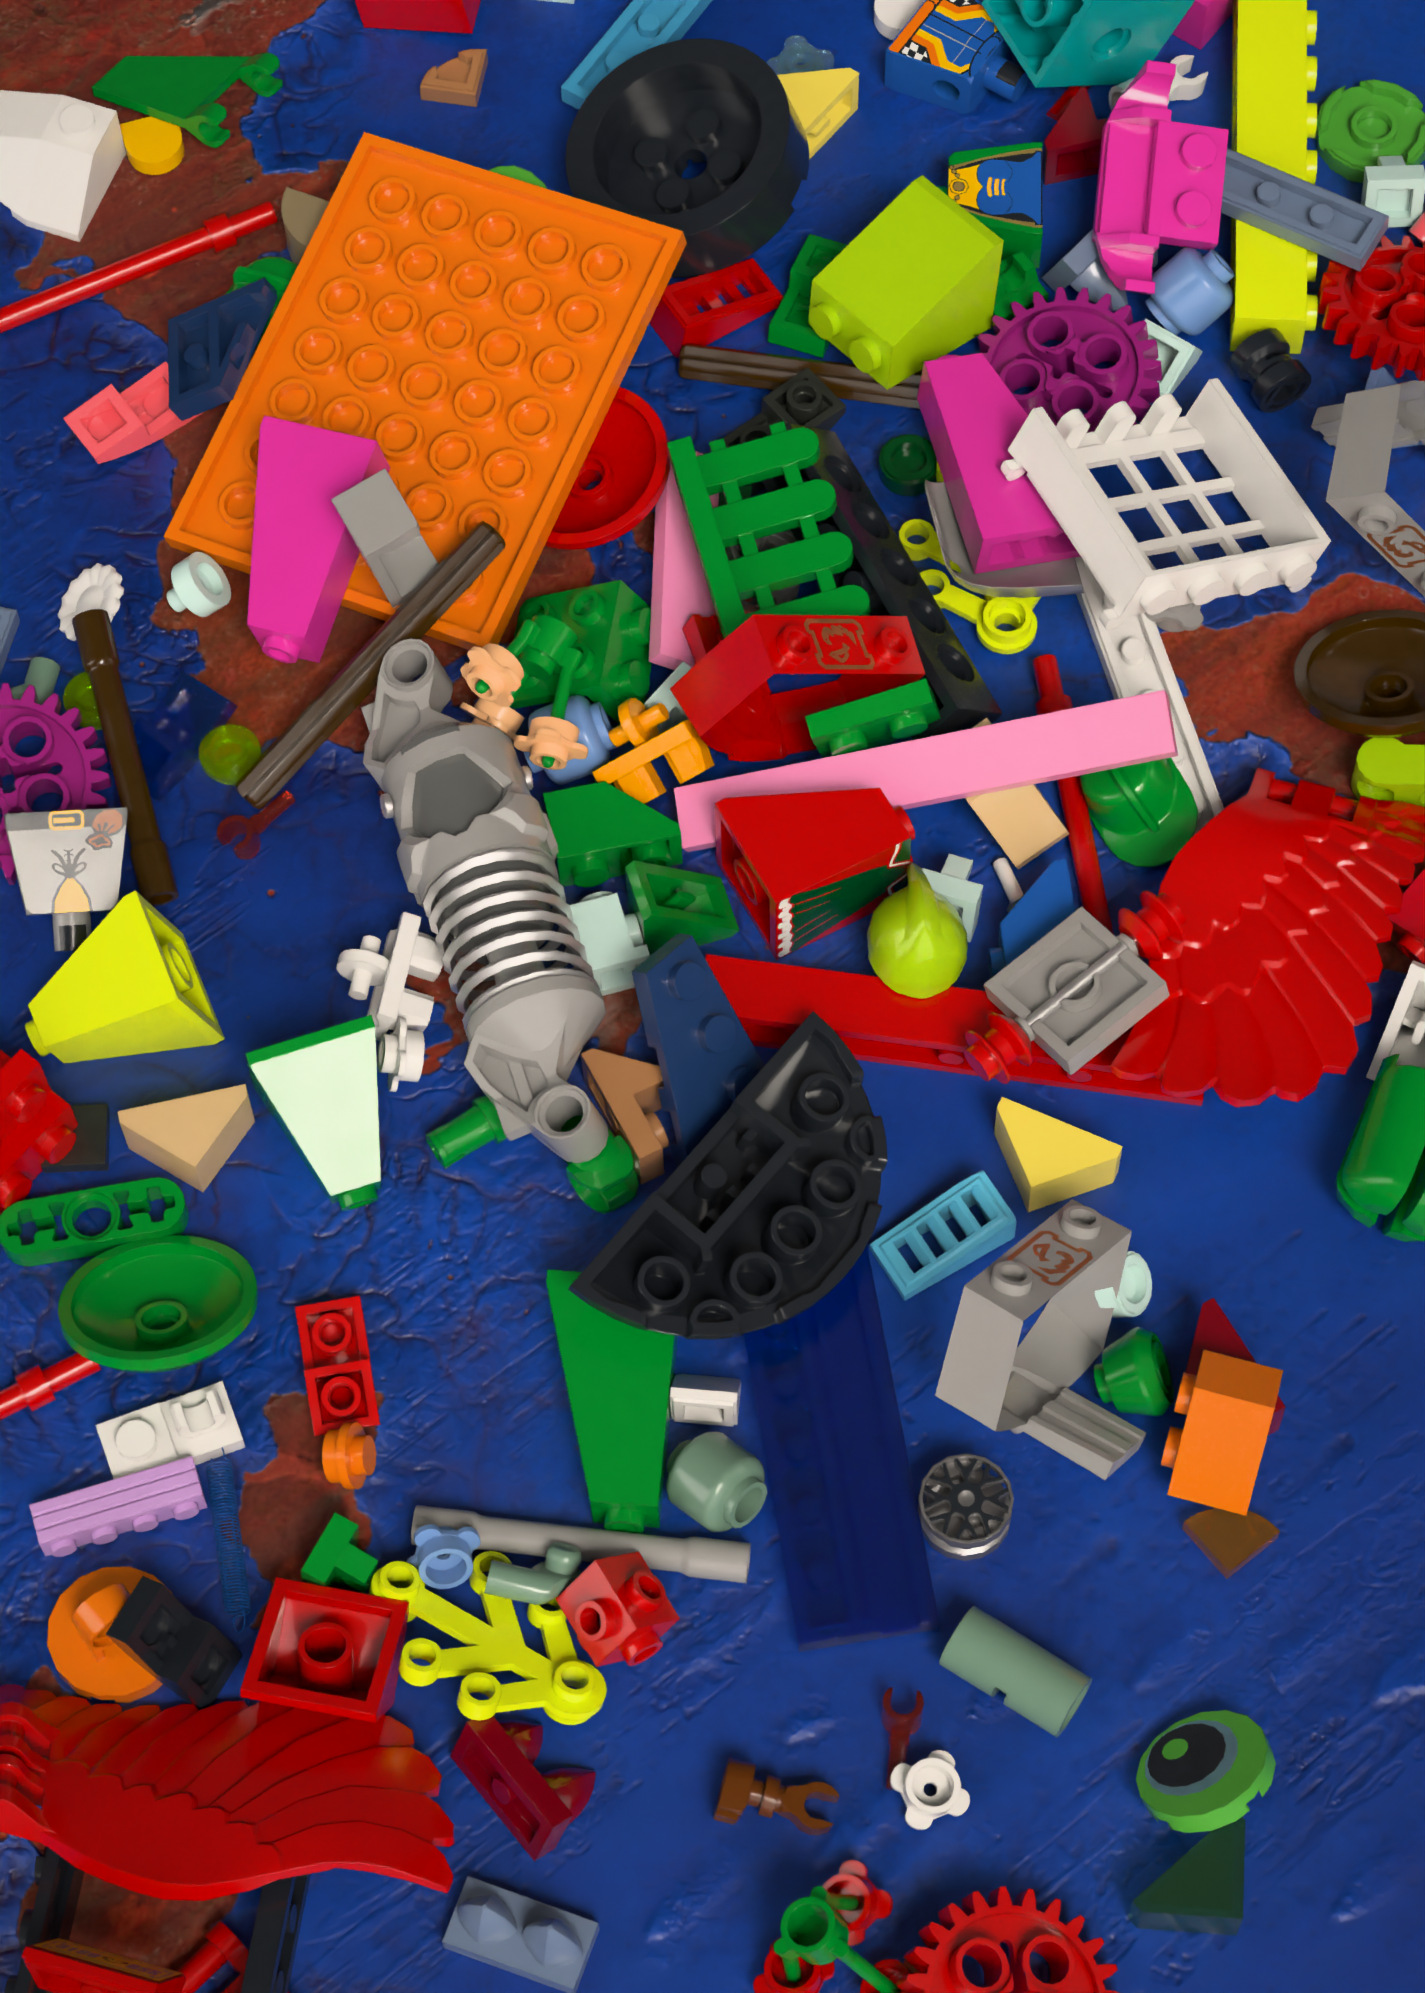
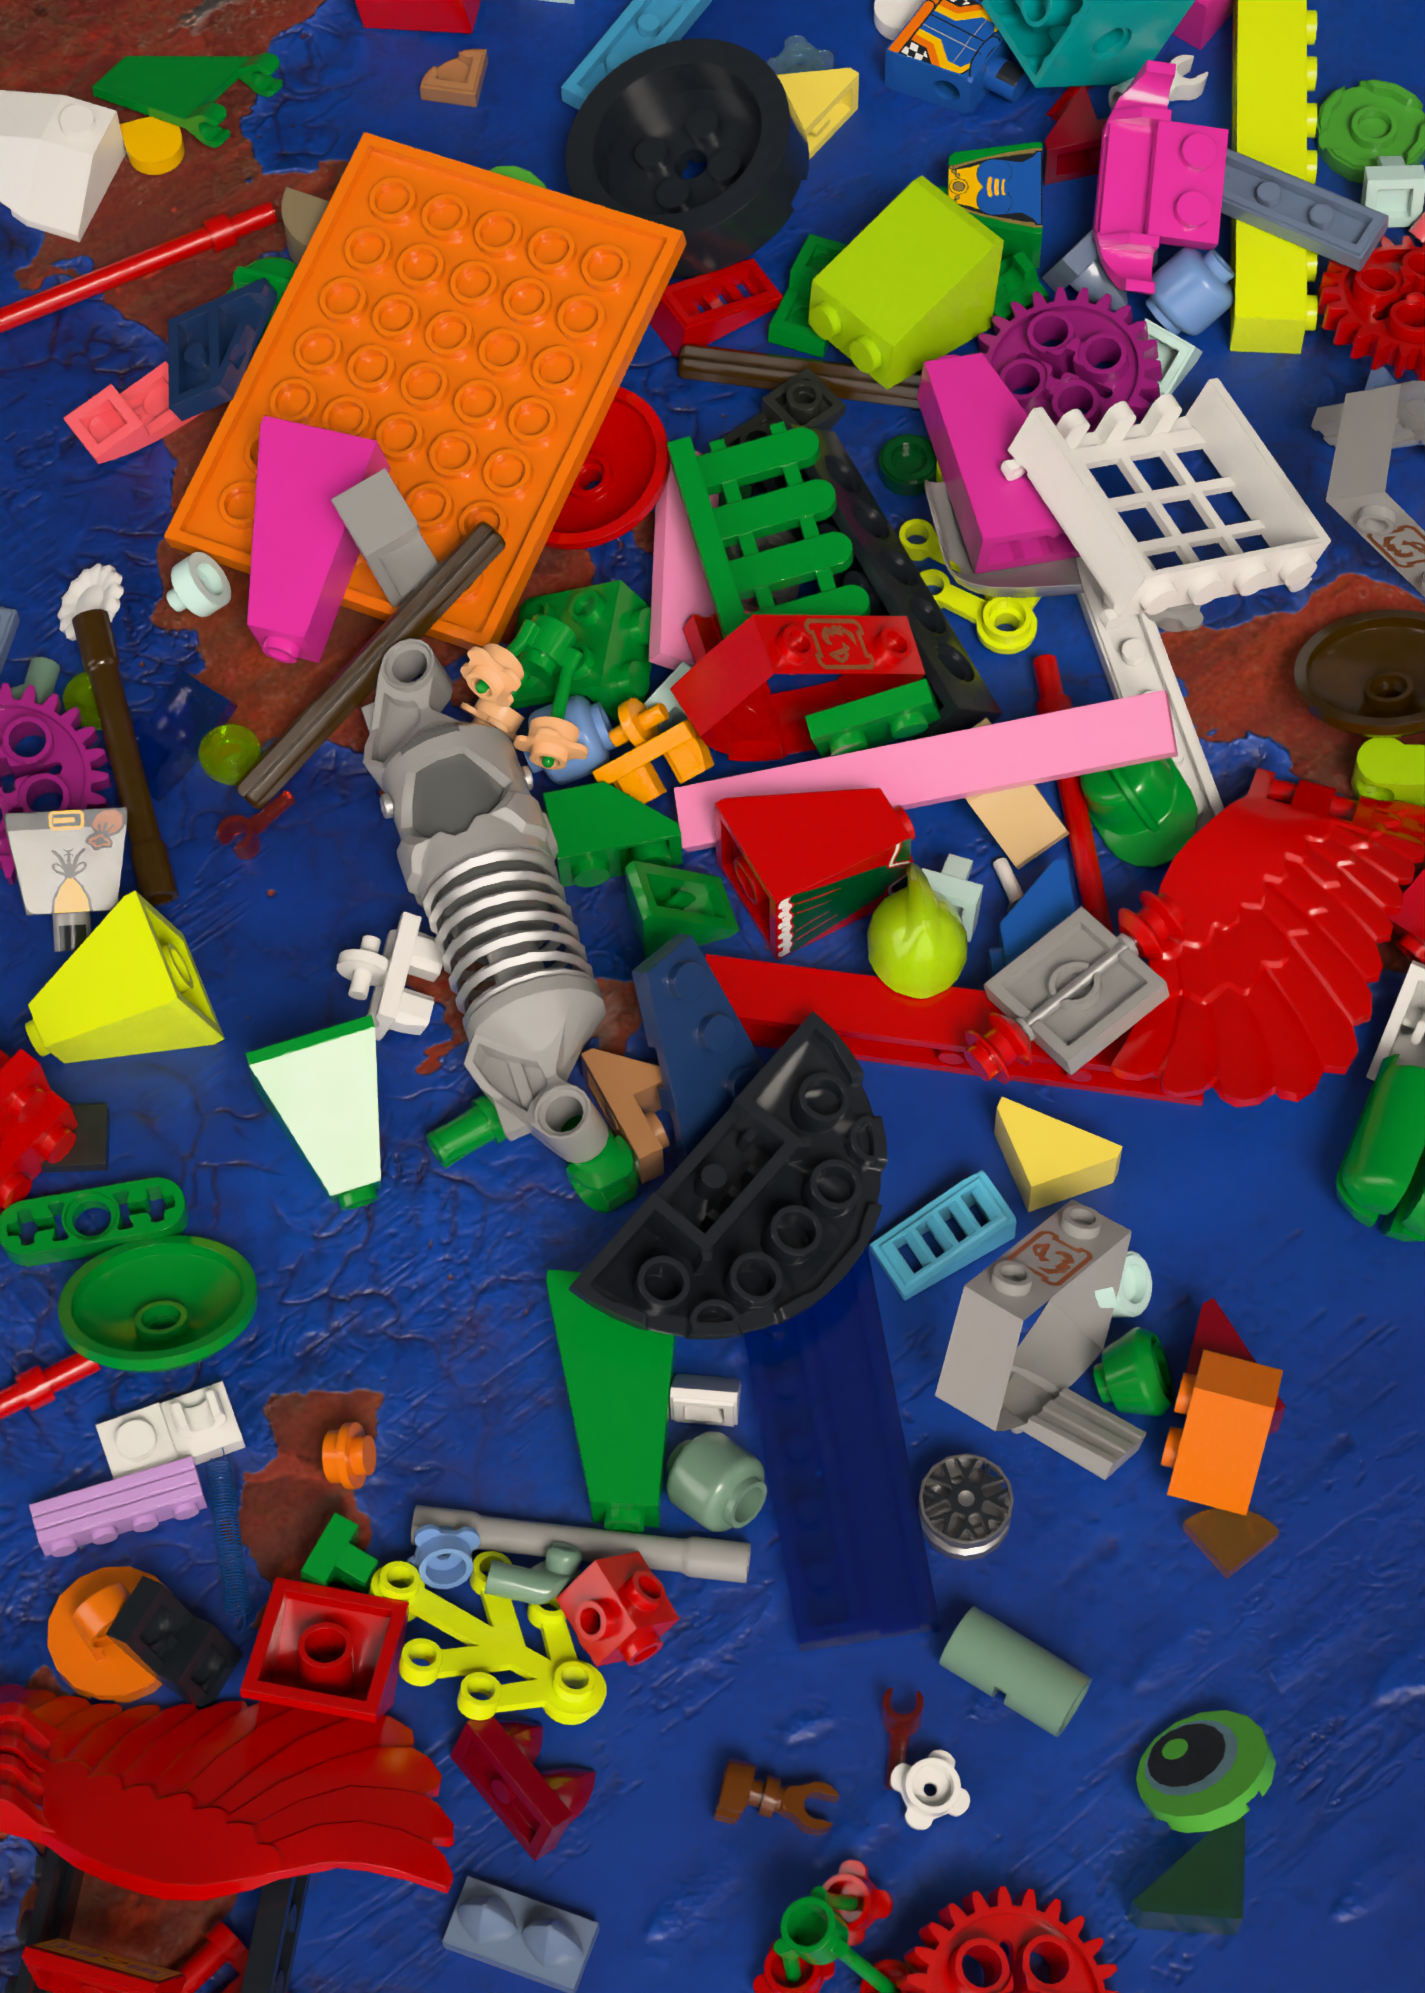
tan slope [118,1084,255,1192] -> none
red slope [295,1296,381,1436] -> none
white plate [378,1017,425,1092] -> none
light aqua brick [569,891,650,996] -> none
black wheel [1230,328,1311,413] -> none

